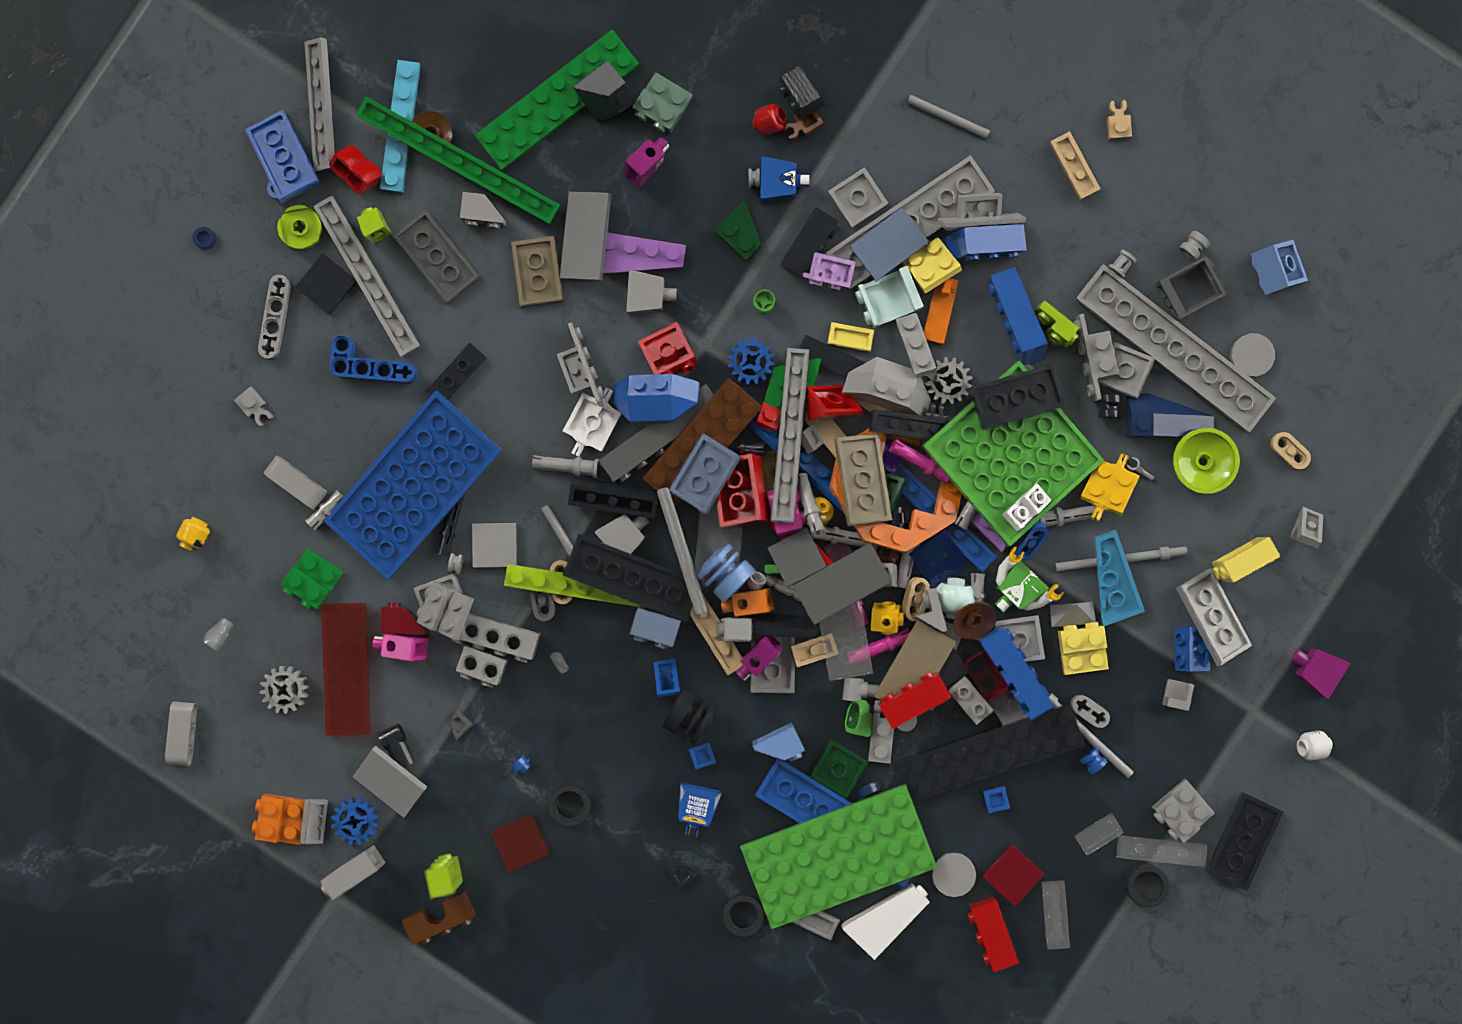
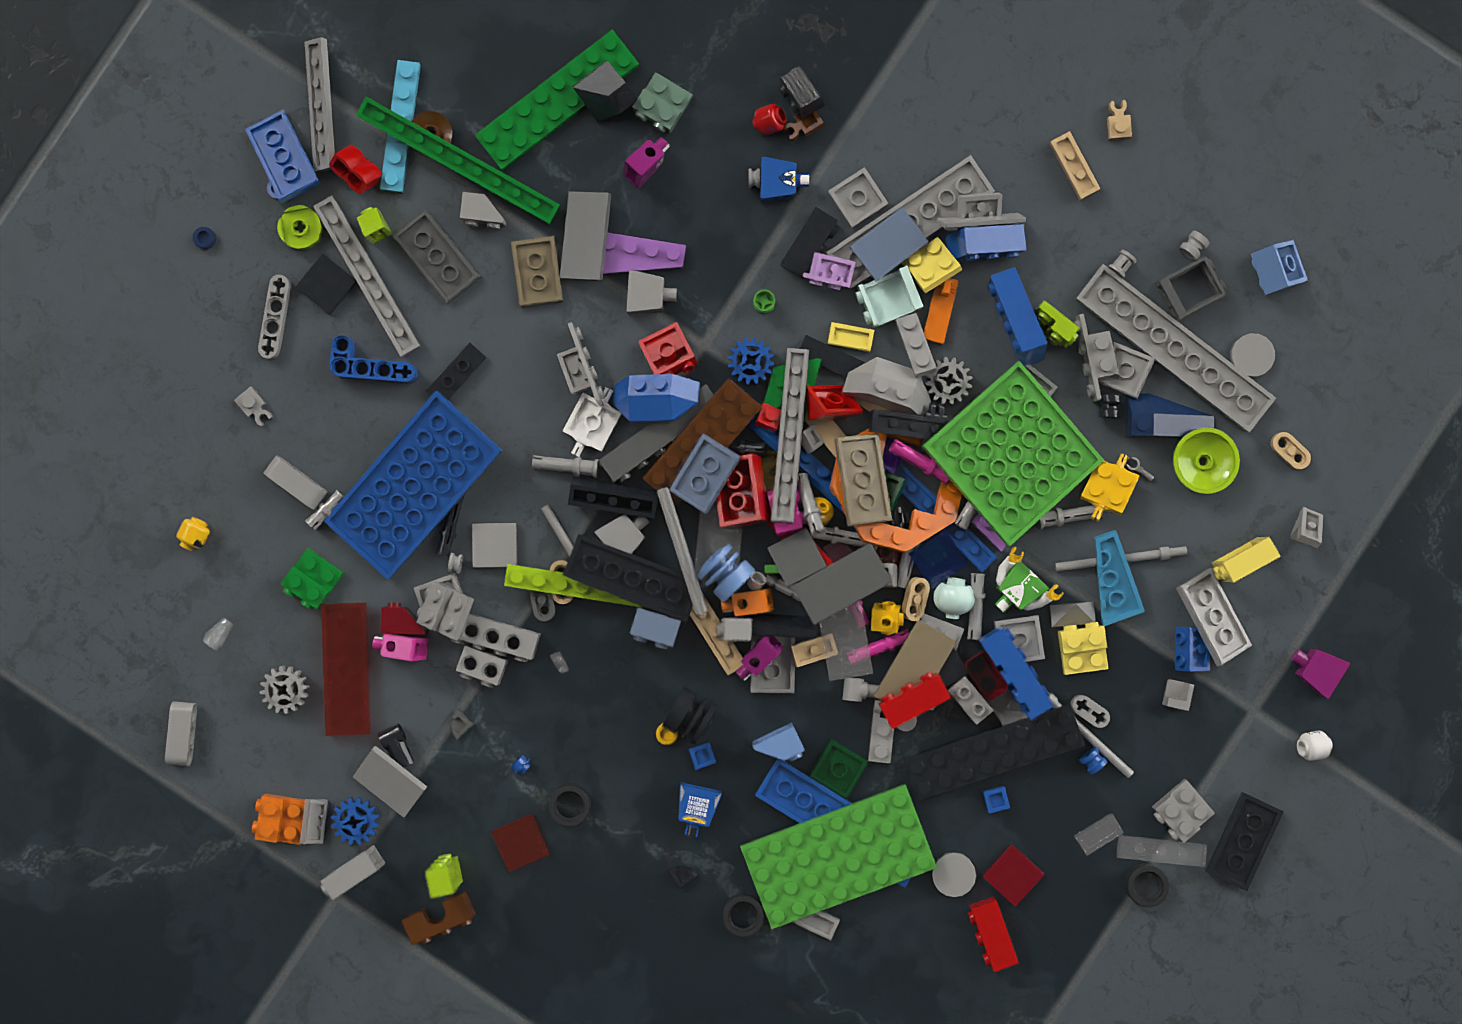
blue slope [654,659,681,698] -> none
dark green wing [715,201,761,262] -> none
white slope [841,883,929,960] -> none
bright green rock [845,699,873,737] -> none
dark blue tile [857,781,880,798] -> none
light grey bar [907,95,990,138] -> none
light grey slope [913,588,947,632] -> none
reddish brown dish [953,602,996,639] -> none
black plate [969,363,1066,430] -> none
white slope [1003,484,1051,531] -> none
blue plate [1013,522,1049,561] -> none
clear plate [1041,880,1070,950] -> none
none -> yellow tile [656,723,678,745]

